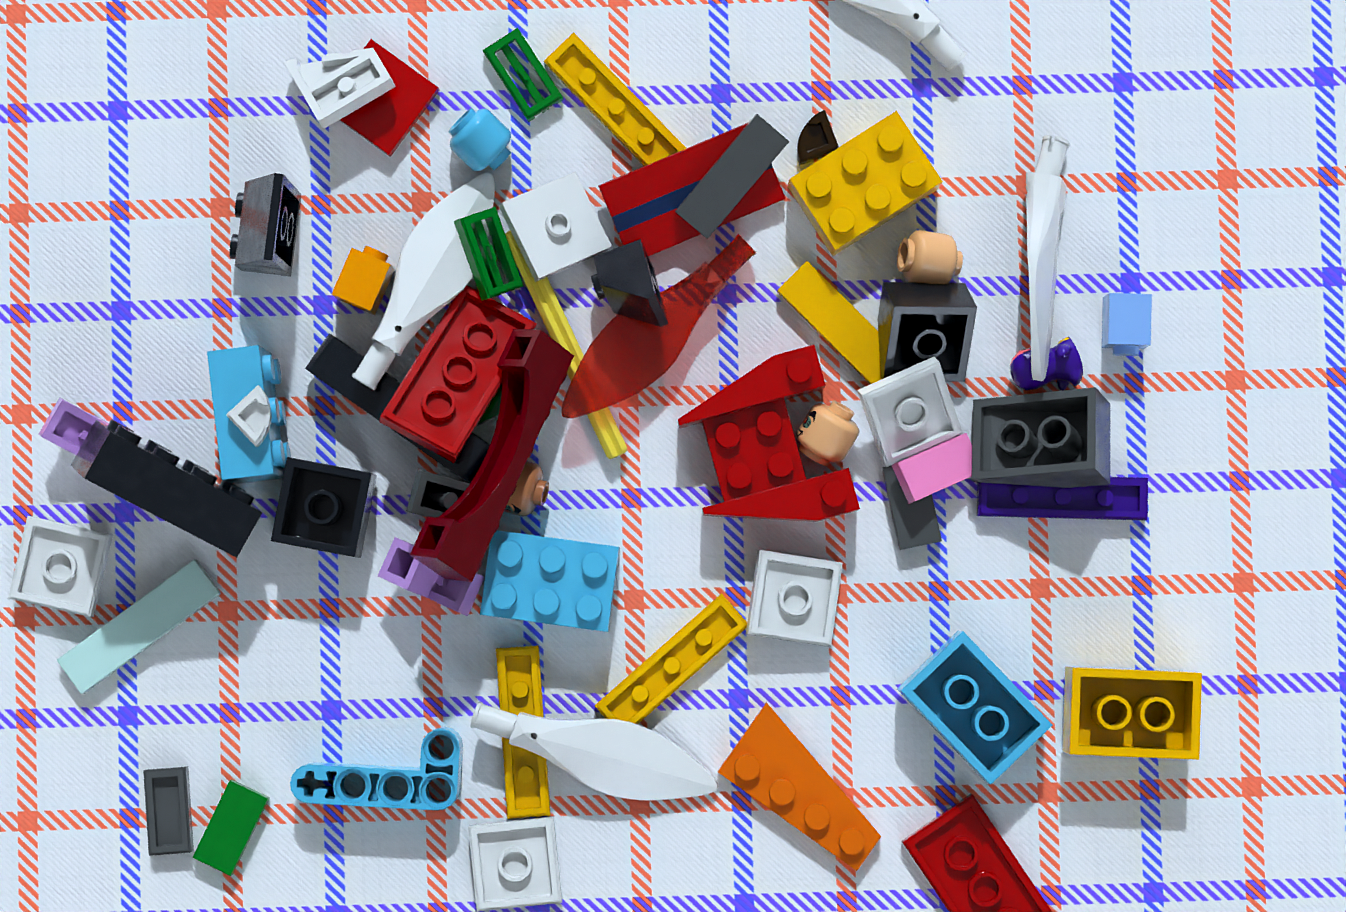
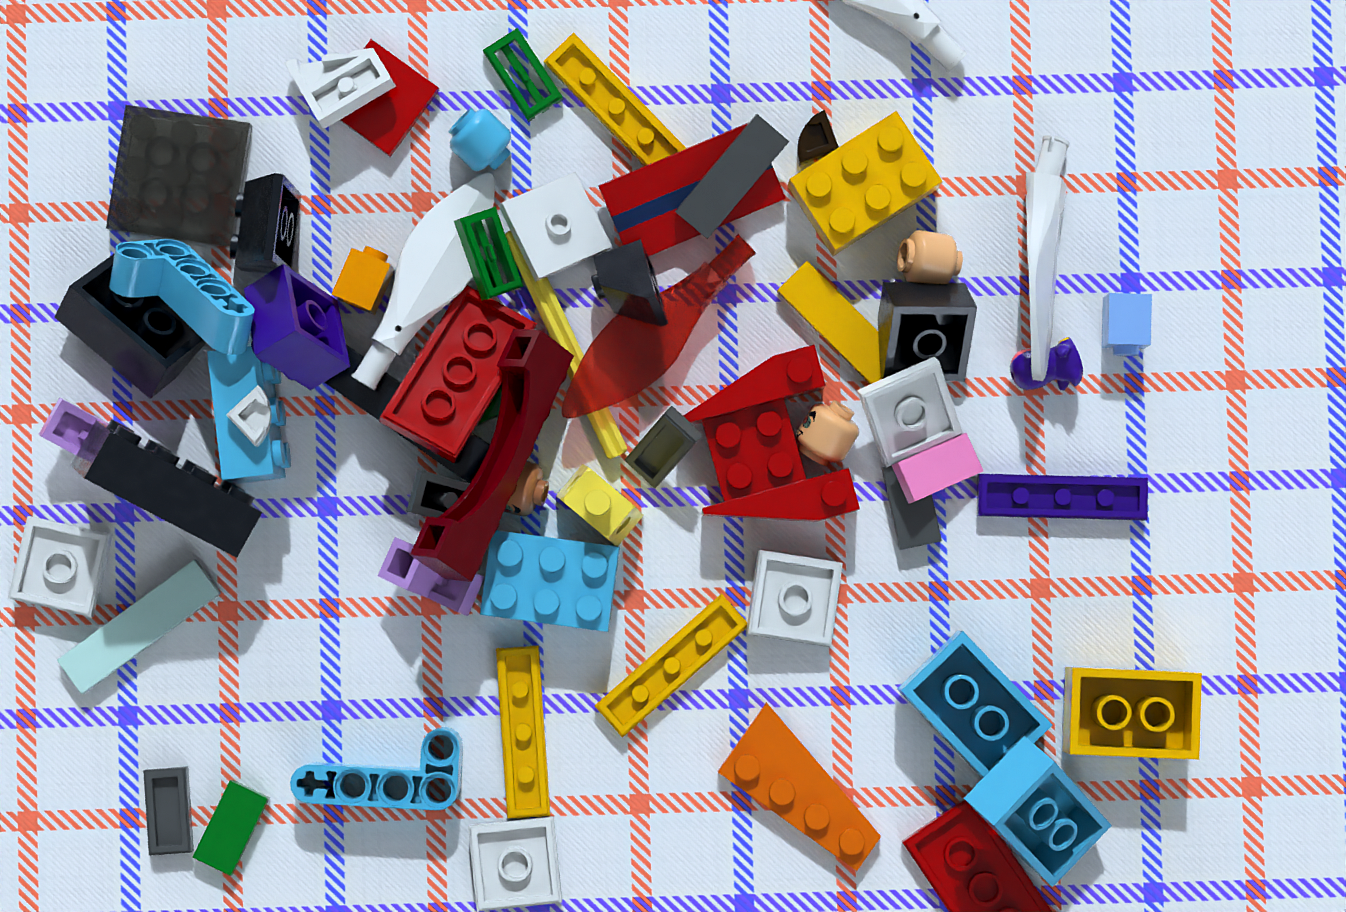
black brick [271,457,377,558] -> none
white animal [470,702,718,800] -> none
dark grey slope [972,387,1110,488] -> none
none -> black slope [54,253,206,399]
none -> clear smoke plate [106,105,252,248]
none -> medium azure beam [109,239,255,355]
none -> dark purple brick [244,264,350,390]
none -> light yellow torso [556,464,644,547]
none -> dark grey tile [625,406,703,488]
none -> medium azure brick [964,736,1112,887]

